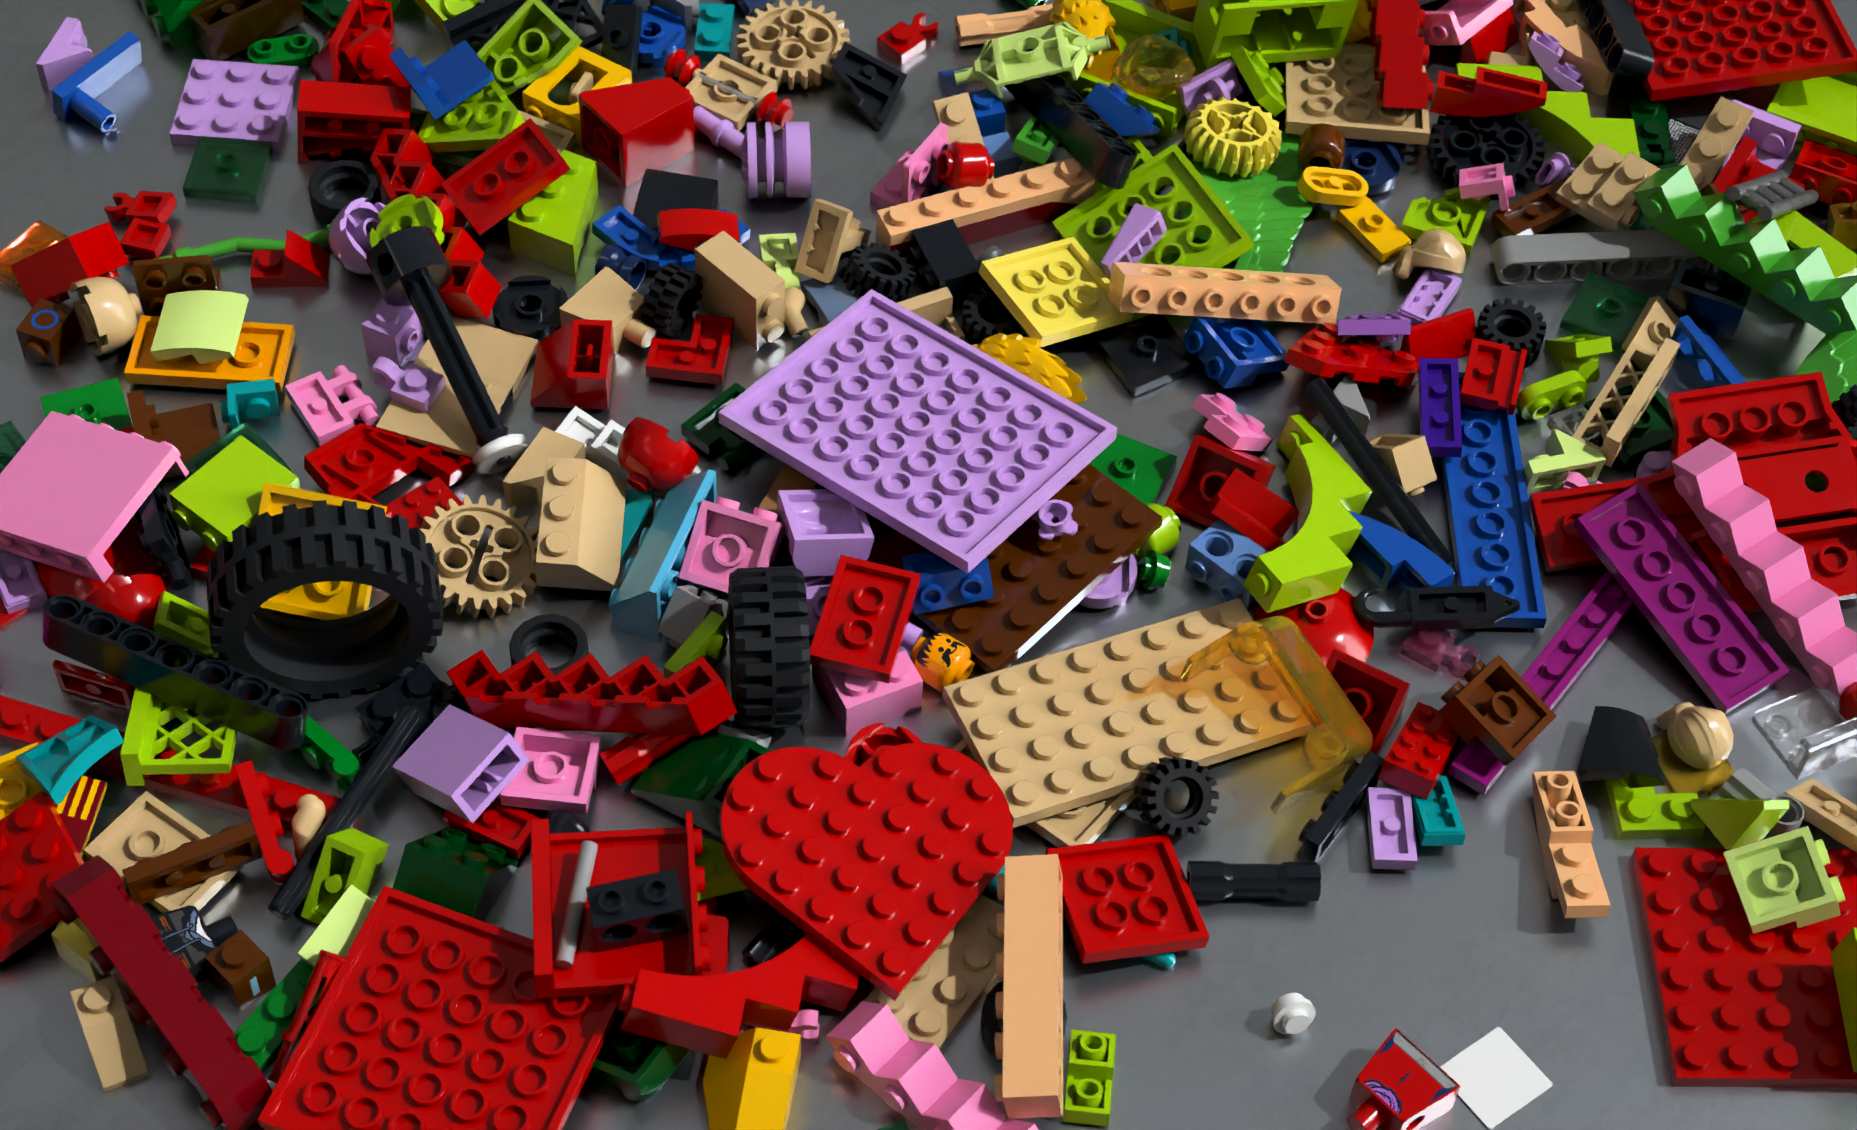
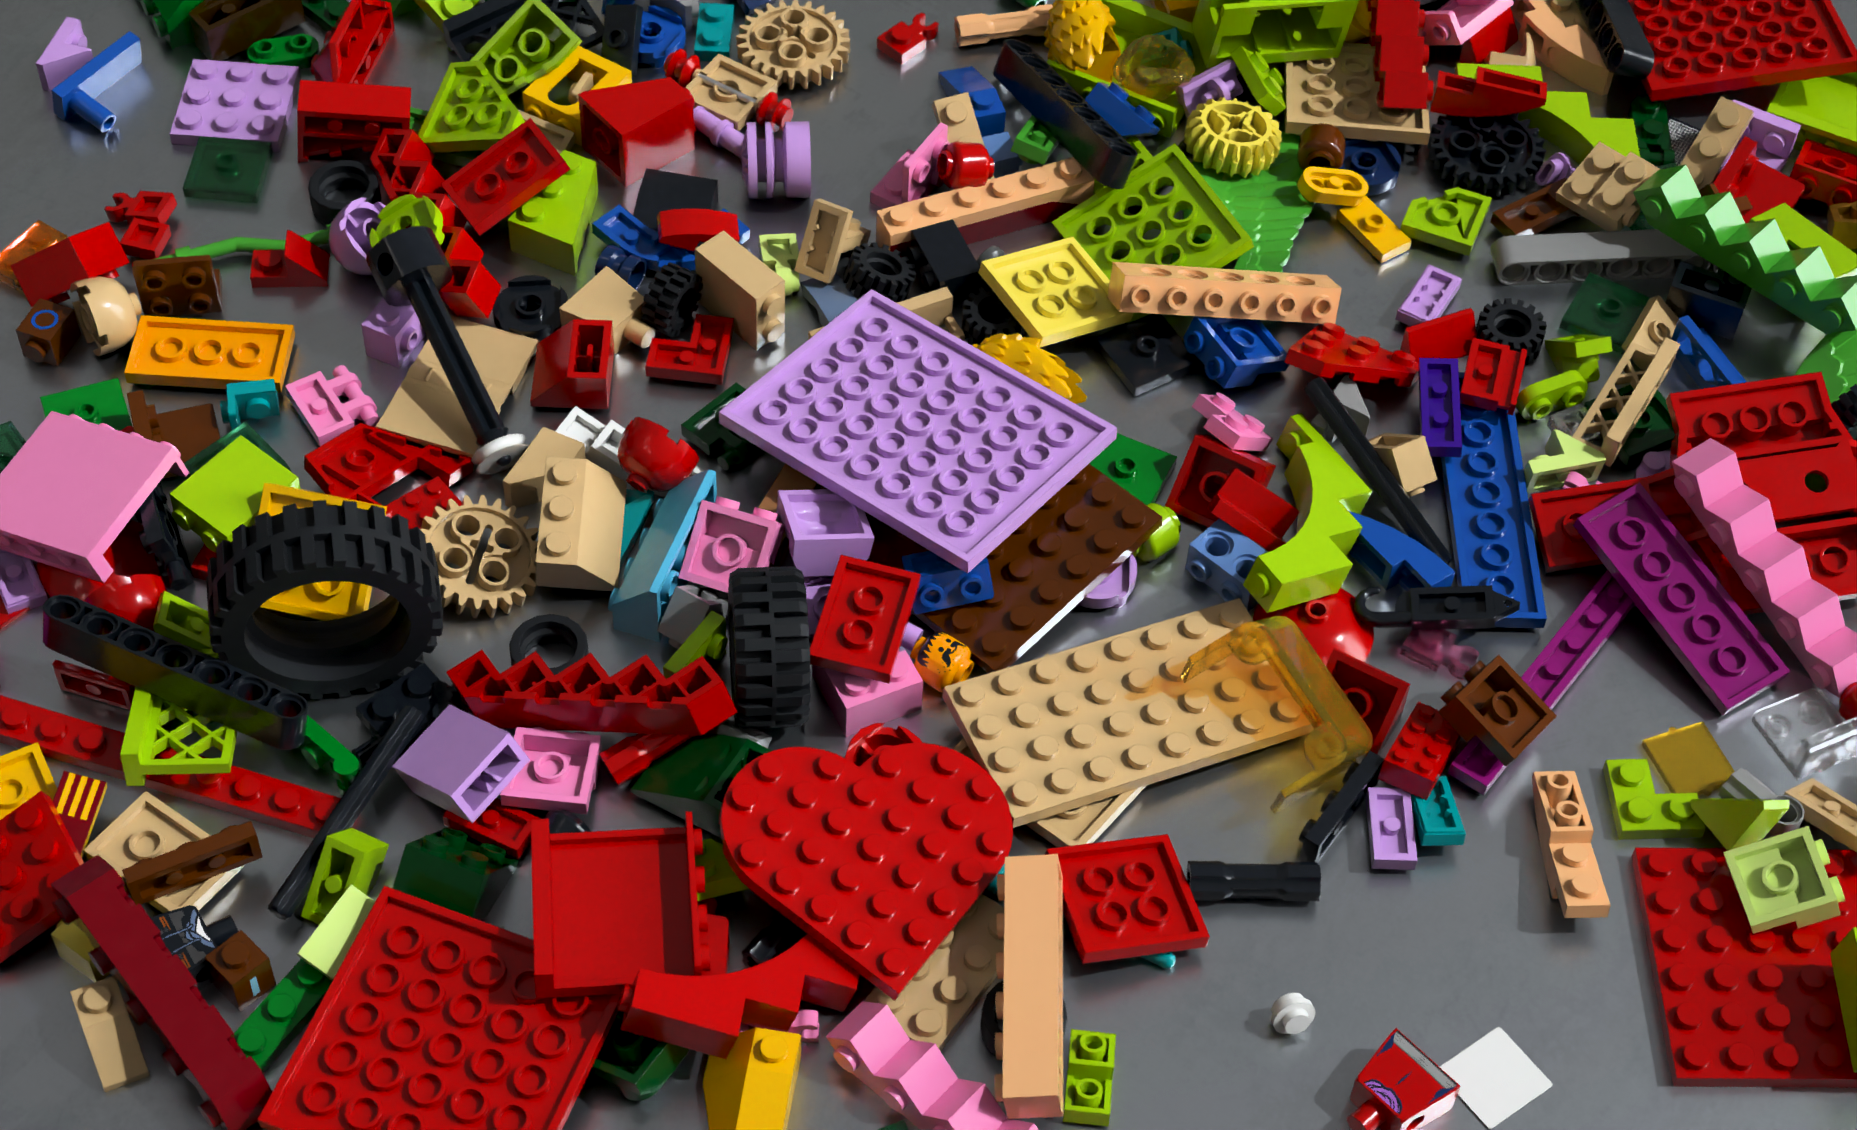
teal plate [15,715,124,805] -> none
yellowish green slope [150,290,249,364] -> none
red plate [234,760,295,886] -> none
red pin [267,949,345,1083] -> none
tan arm [292,794,326,860] -> none
red bracket [339,20,410,87] -> none
lavender plate [371,356,446,413] -> none
blue bracket [389,40,494,120] -> none
light grey bar [554,840,598,969] -> none
black brick [586,868,689,952] -> none
tan arm [785,287,809,338] -> none
black wing [828,42,907,131] -> none
yellowish green plate [954,22,1111,98] -> none
lavender plate [1033,499,1078,541] -> none
lavender slope [1101,203,1167,280] -> none
black tyre [1134,757,1219,837] -> none
green plate [1137,550,1170,590] -> none
medium lavender wing [1337,313,1411,342] -> none
tan piece [1392,229,1467,280] -> none
bright pink bracket [1459,163,1515,212] -> none
lavender slope [1528,31,1586,92] -> none
black slope [1577,706,1667,788] -> none
tan piece [1656,702,1734,770] -> none
flat silver bar [1726,170,1818,221] -> none

